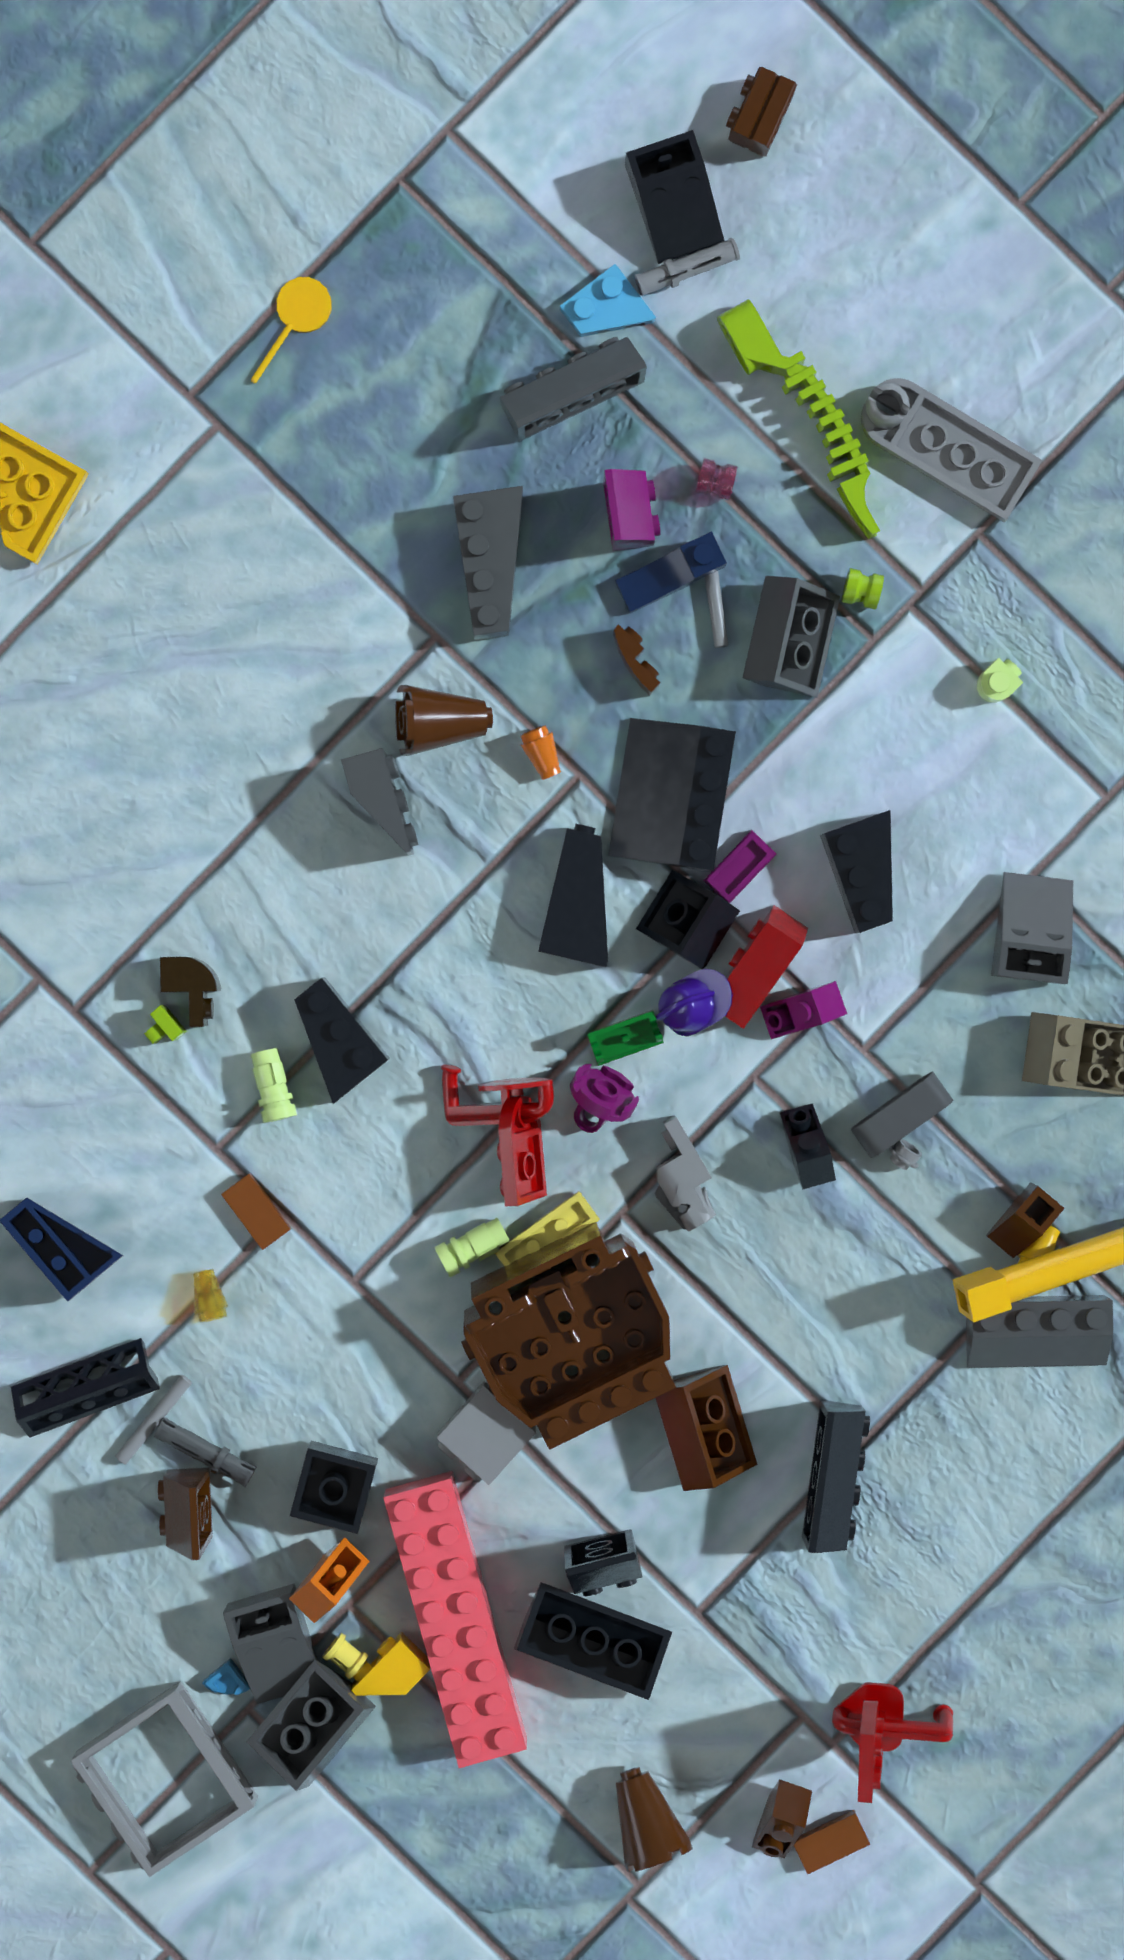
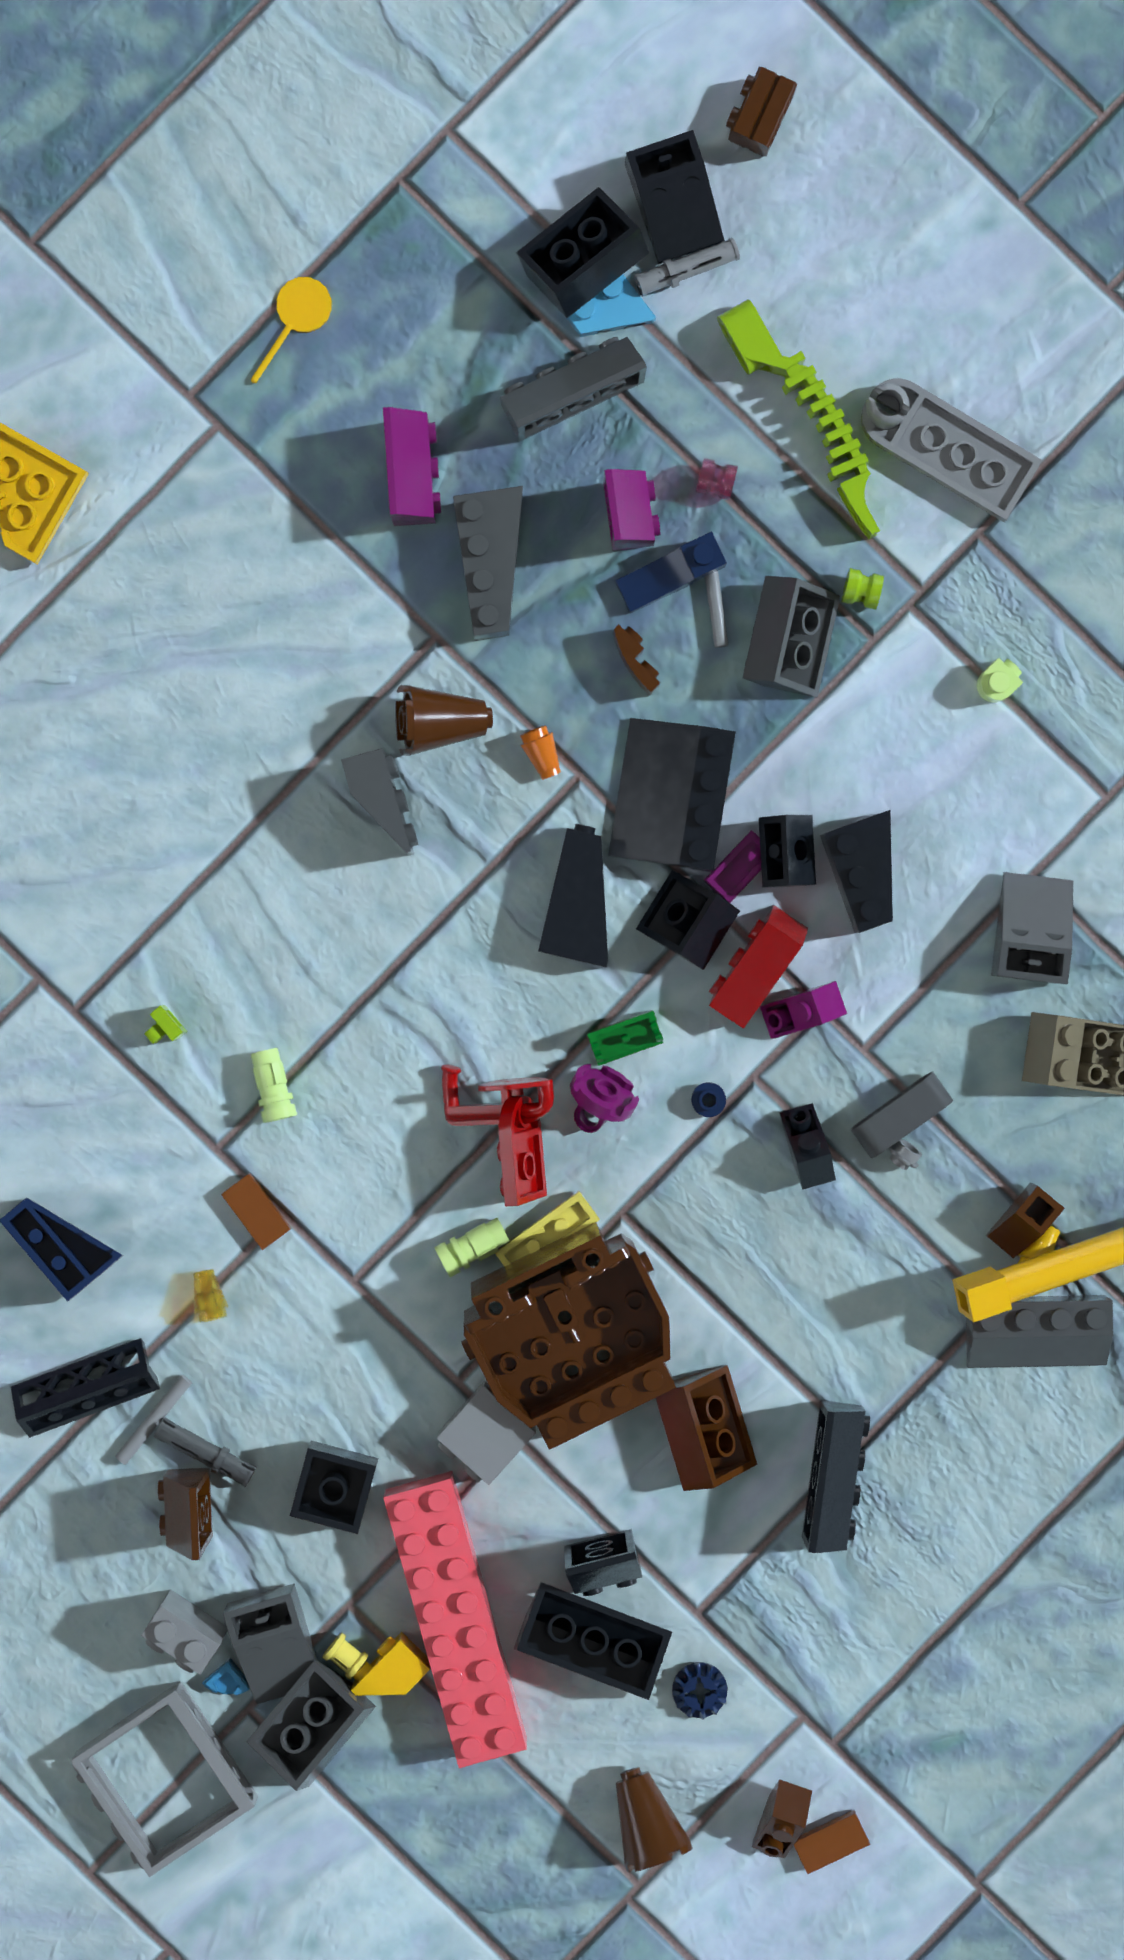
dark brown brick [160,957,221,1027] -> none
orange brick [289,1537,370,1623] -> none
black wedge [294,977,390,1104] -> none
light grey plate [655,1115,716,1231] -> none
dark purple piece [656,968,733,1037] -> none
red plate [832,1682,954,1803] -> none
none -> light grey brick [141,1590,228,1675]
none -> magenta slope [383,407,441,526]
none -> black brick [516,187,649,318]
none -> dark blue gear [672,1662,728,1720]
none -> dark blue plate [691,1082,726,1117]
none -> black brick [759,815,816,888]

